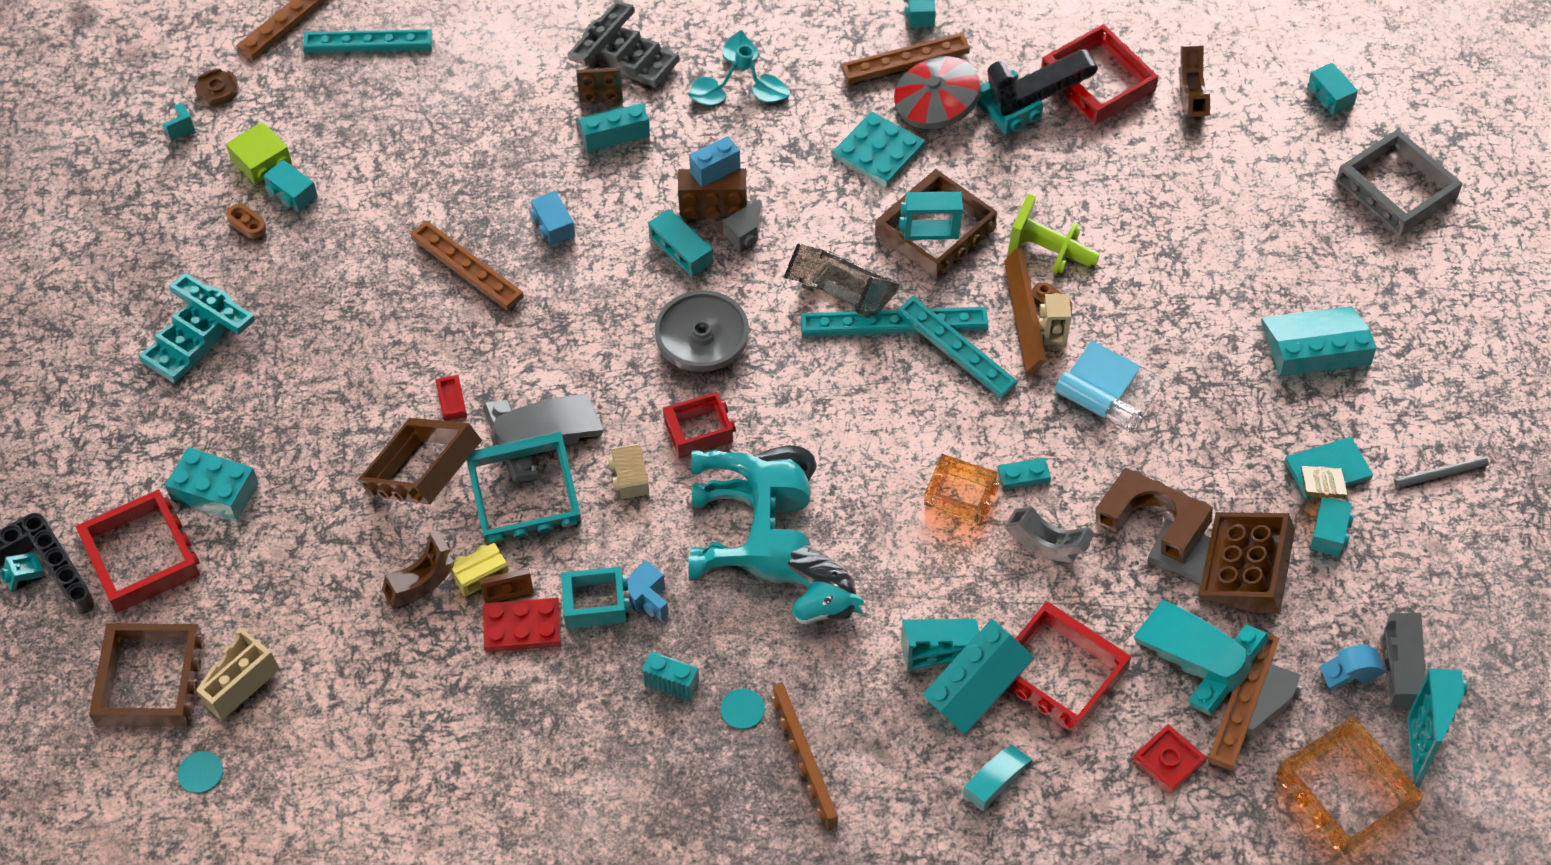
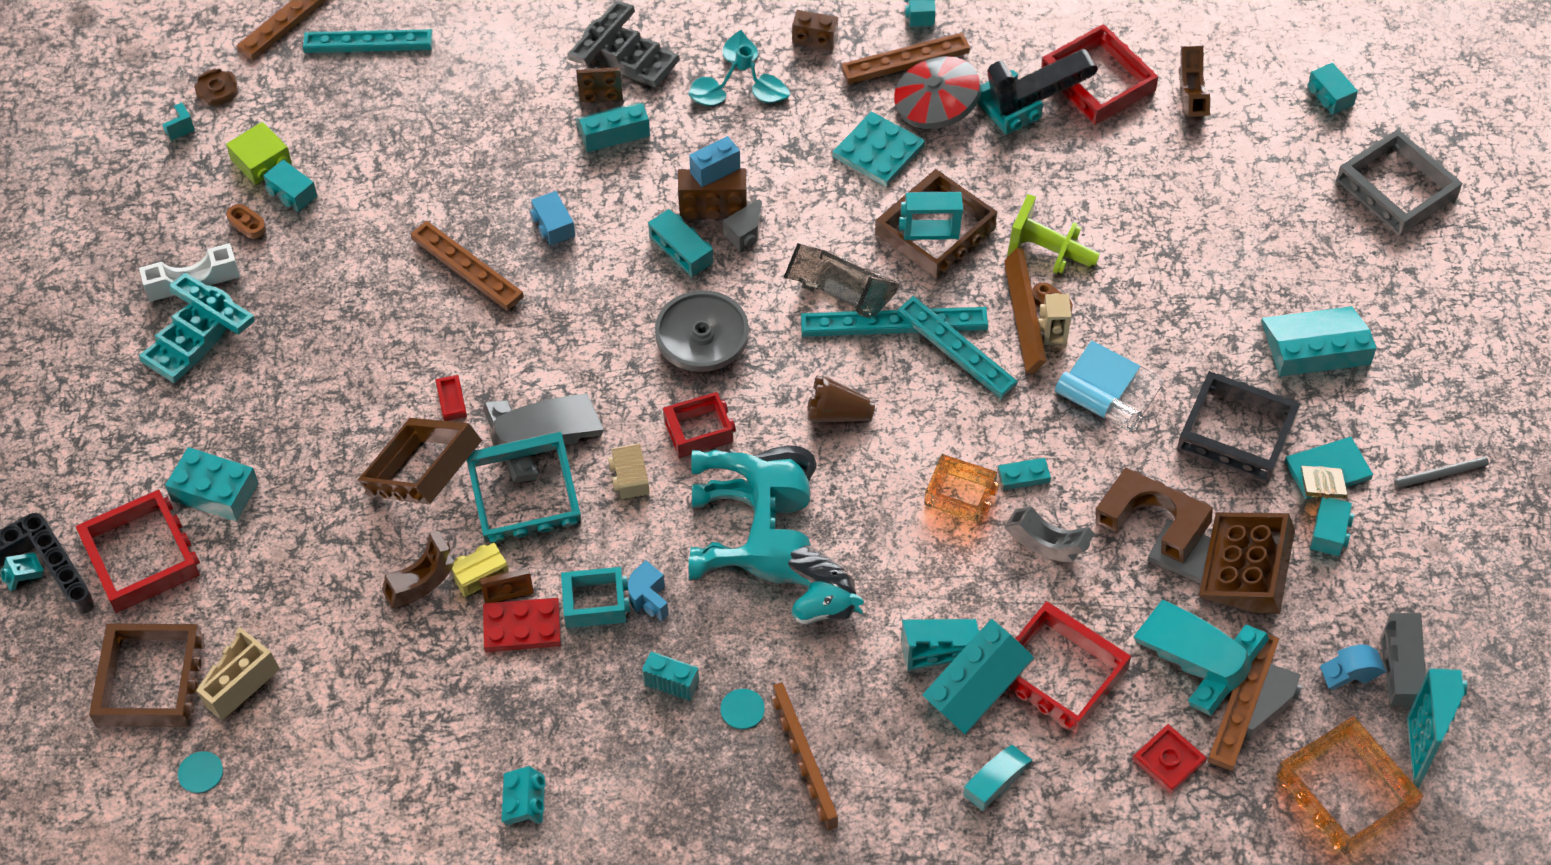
none -> white arch [139,243,240,302]
none -> teal bracket [501,766,545,825]
none -> reddish brown brick [792,9,839,50]
none -> reddish brown cone [807,375,875,423]
none -> black window [1177,371,1300,483]

